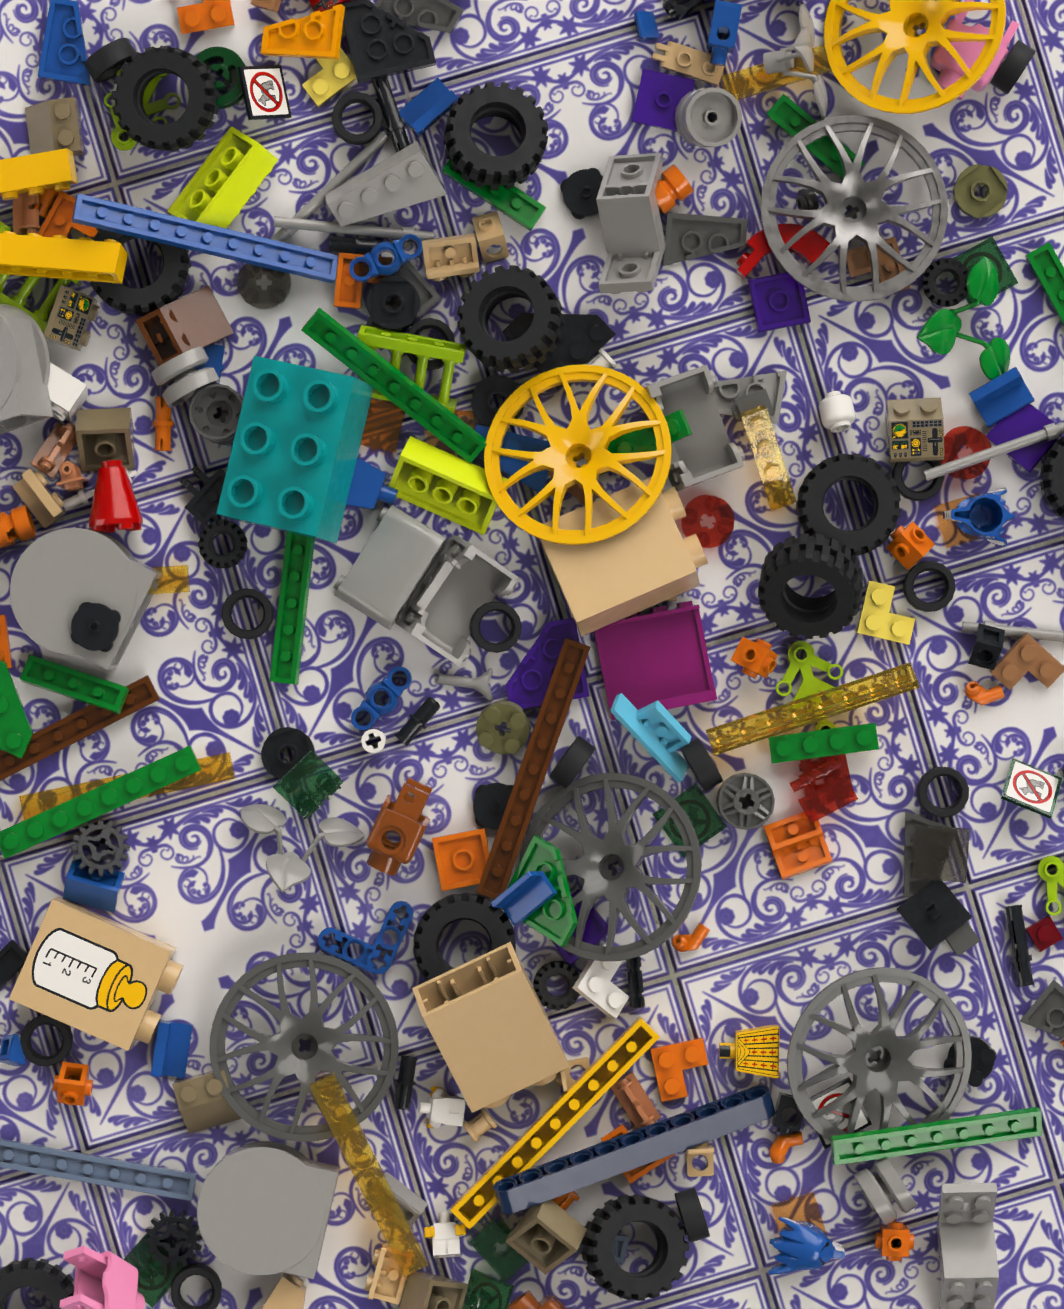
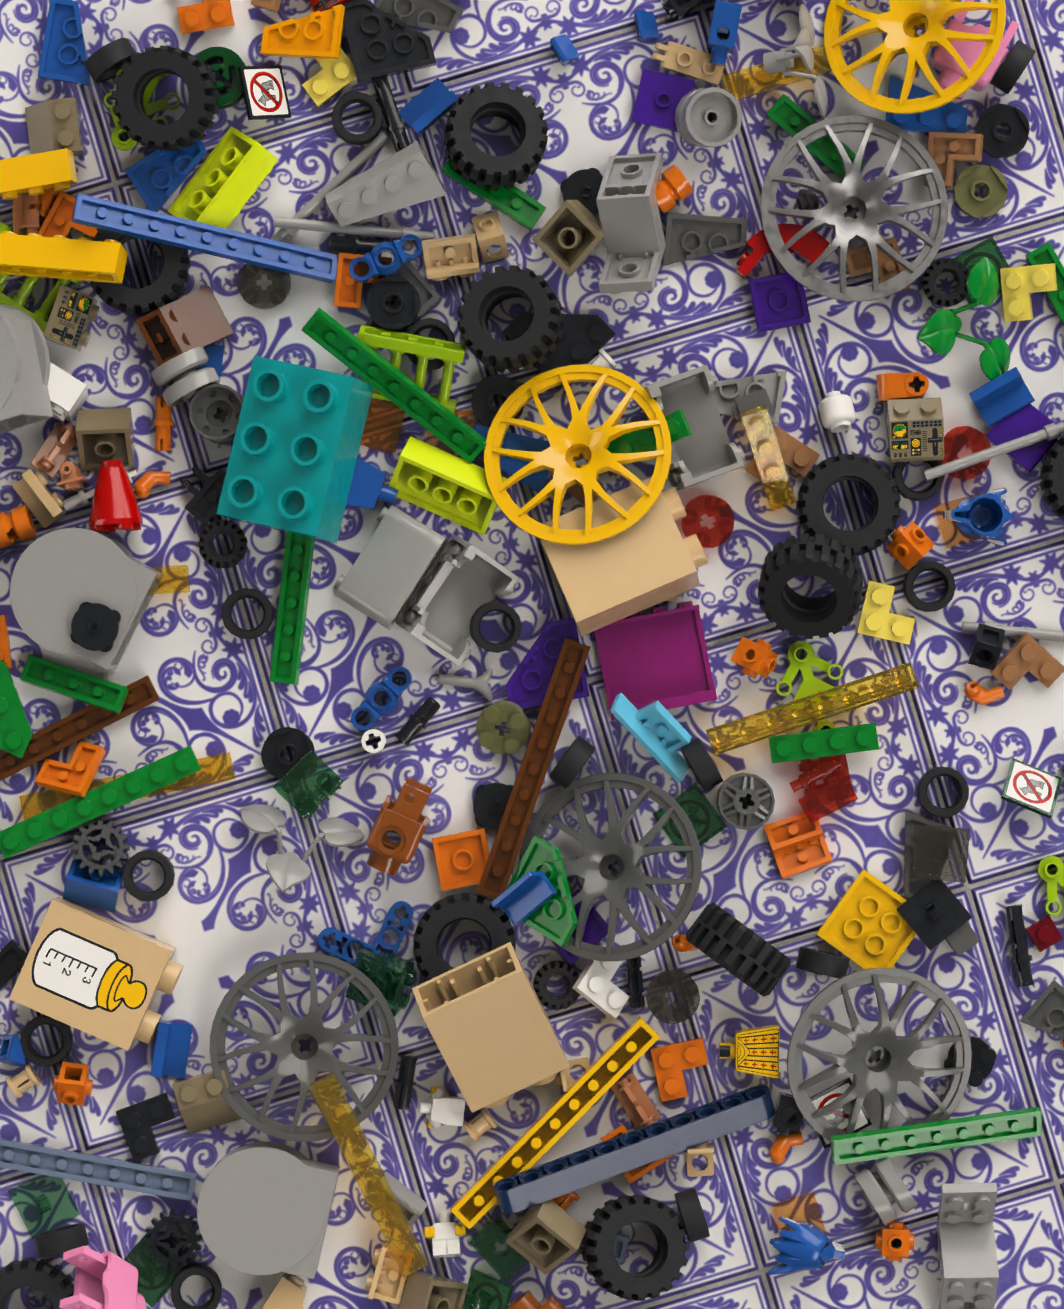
none -> tan bush [6,1064,42,1098]
none -> clear green piece [8,1174,80,1239]
none -> orange plate [35,741,106,797]
none -> black tyre [35,1223,89,1257]
none -> black plate [116,1092,176,1162]
none -> black tyre [122,850,175,902]
none -> blue wing [125,140,208,212]
none -> orange arm [134,471,171,498]
none -> clear green plate [346,948,417,1017]
none -> dark tan slope [532,200,605,276]
none -> blue slope [550,34,579,66]
none -> clear smoke plate [646,970,700,1024]
none -> black tyre [686,903,791,997]
none -> medium nougat plate [745,425,820,485]
none -> black tyre [796,947,850,978]
none -> yellow plate [816,869,916,969]
none -> orange piece [876,372,929,402]
none -> blue wing [886,75,968,134]
none -> medium nougat plate [924,132,984,188]
none -> black plate [975,104,1030,159]
none -> light yellow plate [1000,263,1057,322]

